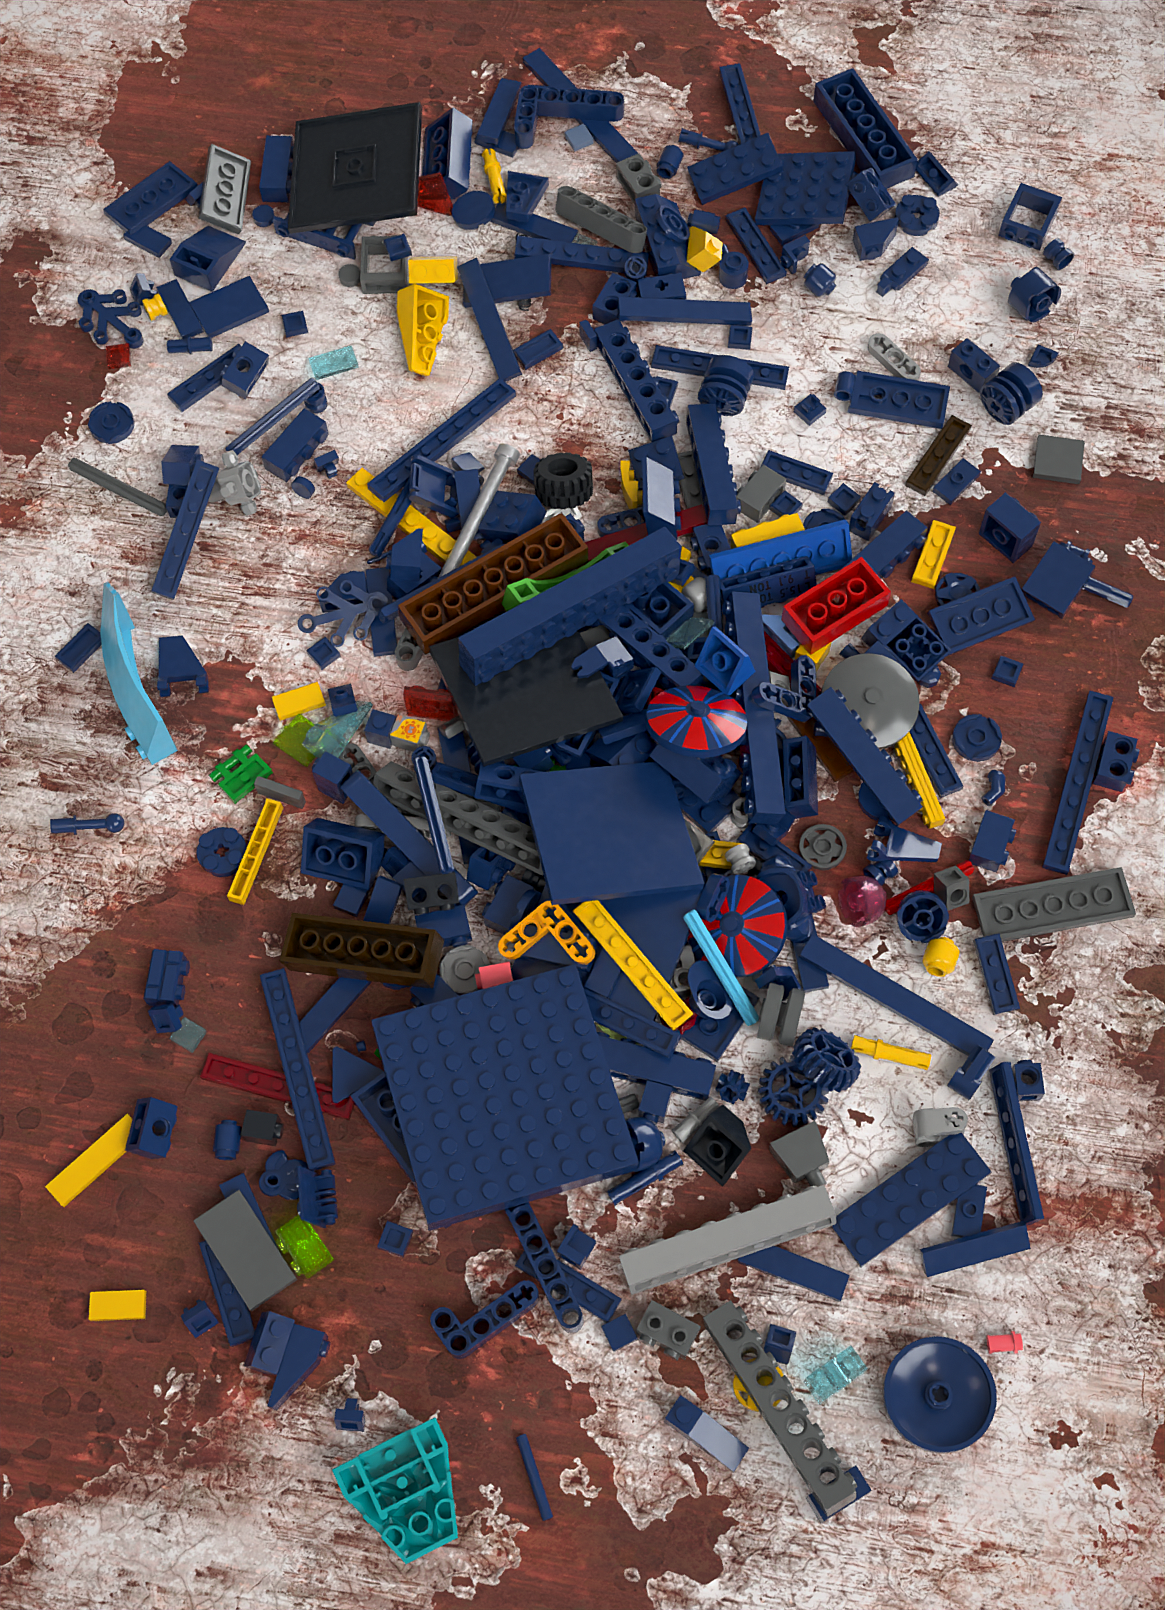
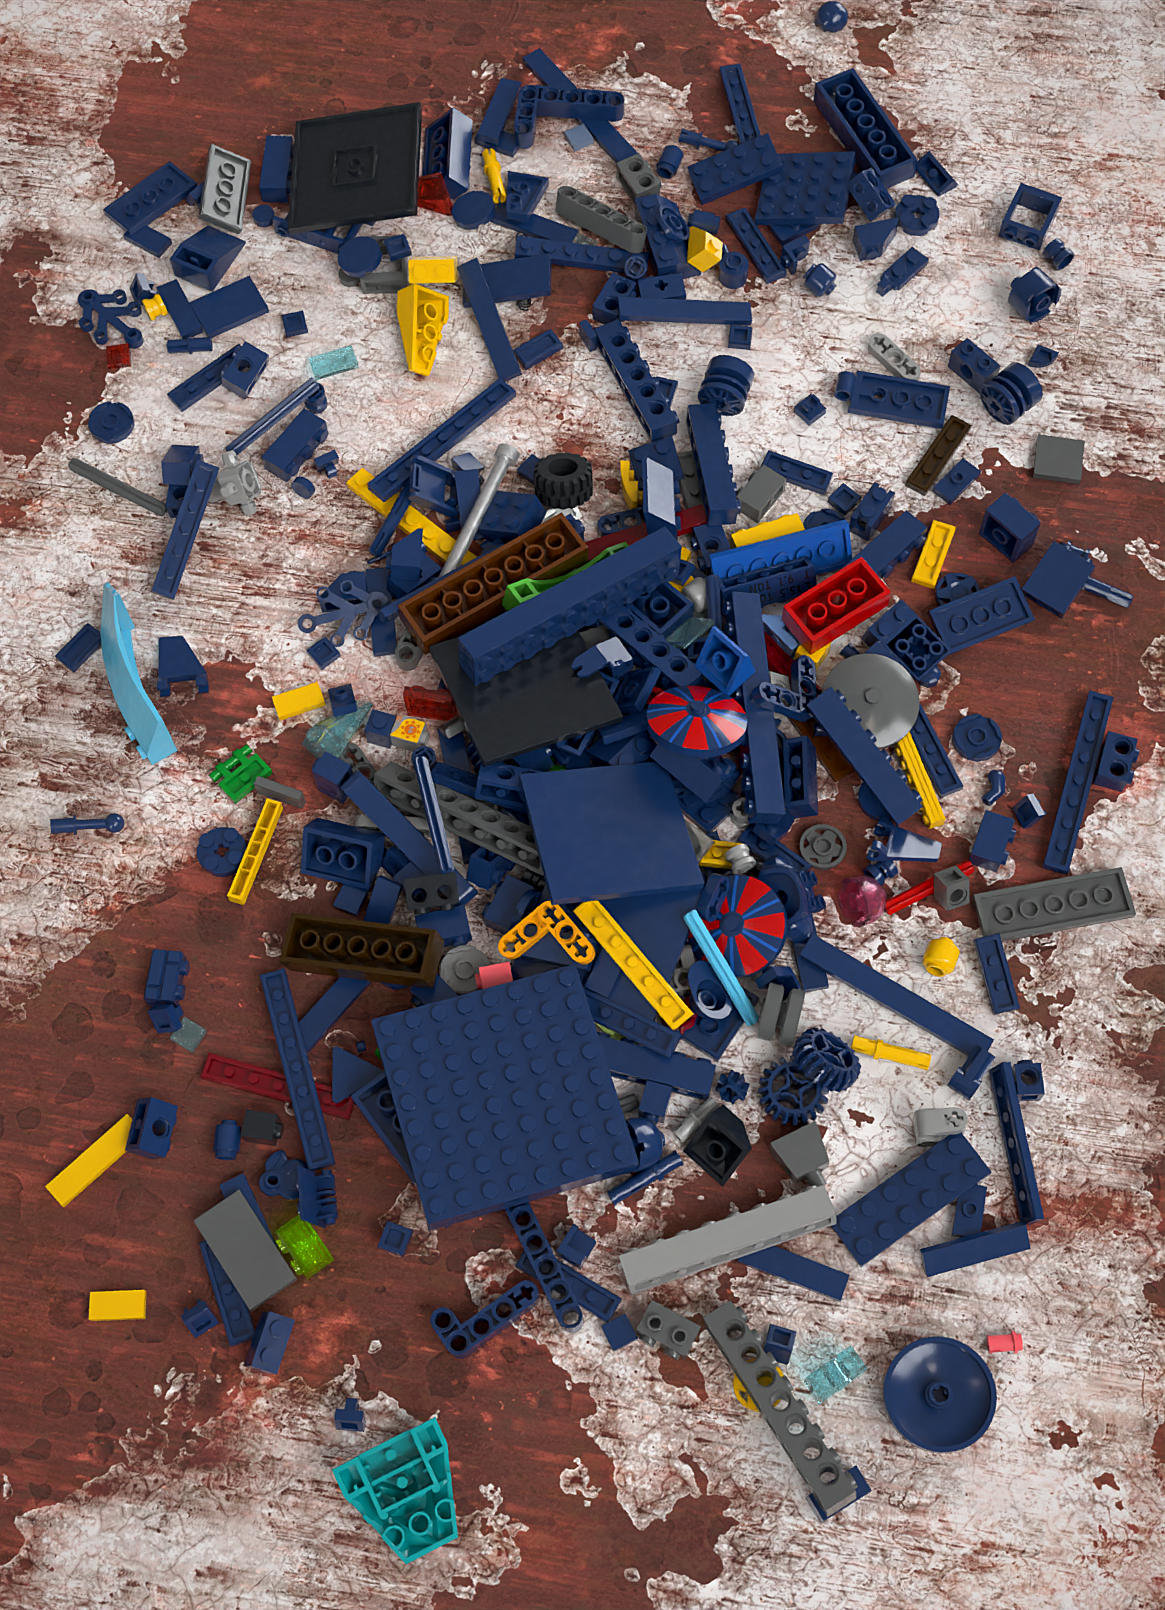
dark blue slope [267,1324,331,1411] -> none
clear neon green piece [273,714,332,767] -> none
dark blue bar [516,1434,553,1521] -> none
dark blue tile [651,345,789,390] -> none
slope [664,1395,749,1473] -> none
dark blue tile [770,491,803,517] -> none
dark blue cylinder [897,890,949,943] -> none
dark blue tile [992,656,1023,687] -> none
none -> dark blue tile [338,236,382,277]
none -> dark blue hair [815,1,849,33]
none -> dark blue tile [1012,794,1047,829]

